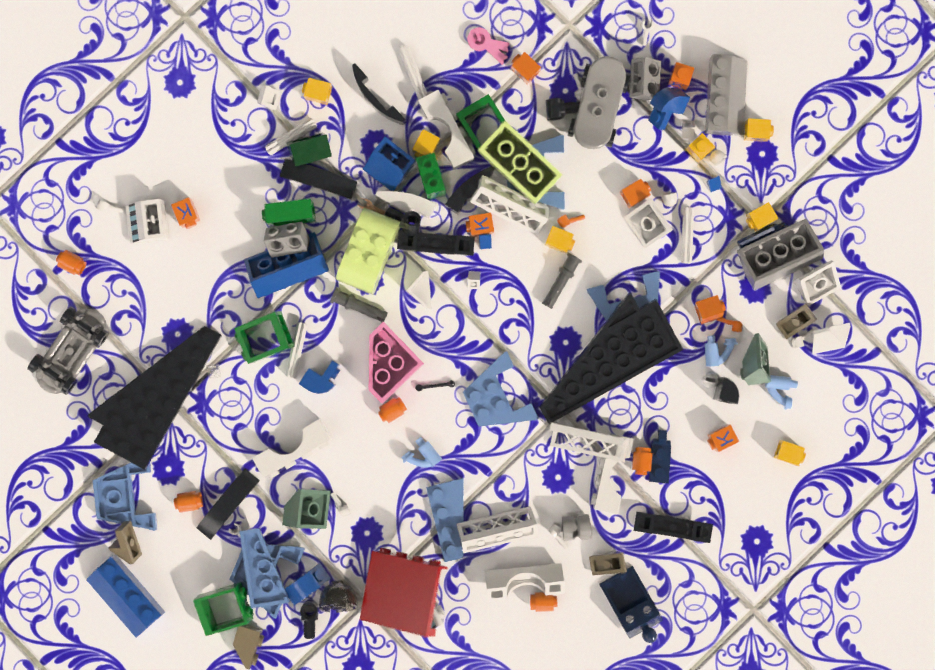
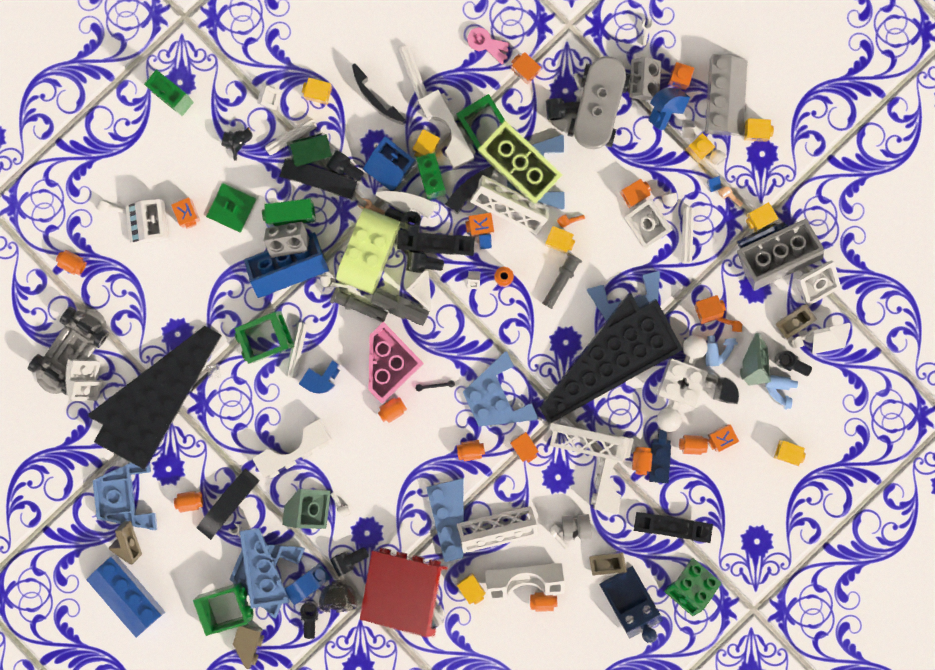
light blue plant [401,437,442,468] -> none
none -> white slope [66,359,102,401]
none -> green window [144,69,194,116]
none -> green piece [206,183,257,233]
none -> black animal [221,127,253,161]
none -> white hand [320,276,347,289]
none -> black axle [326,150,364,181]
none -> black axle [330,547,369,577]
none -> dark grey piece [371,288,430,326]
none -> black axle [406,251,444,273]
none -> orange brick [457,440,485,461]
none -> yellow brick [457,573,486,605]
none -> orange brick [494,267,514,287]
none -> orange brick [510,432,539,463]
none -> white brick [656,335,708,432]
none -> green bracket [664,558,721,617]
none -> orange brick [679,435,708,455]
none -> light nougat hand [718,187,743,207]
none -> black axle [775,351,812,377]

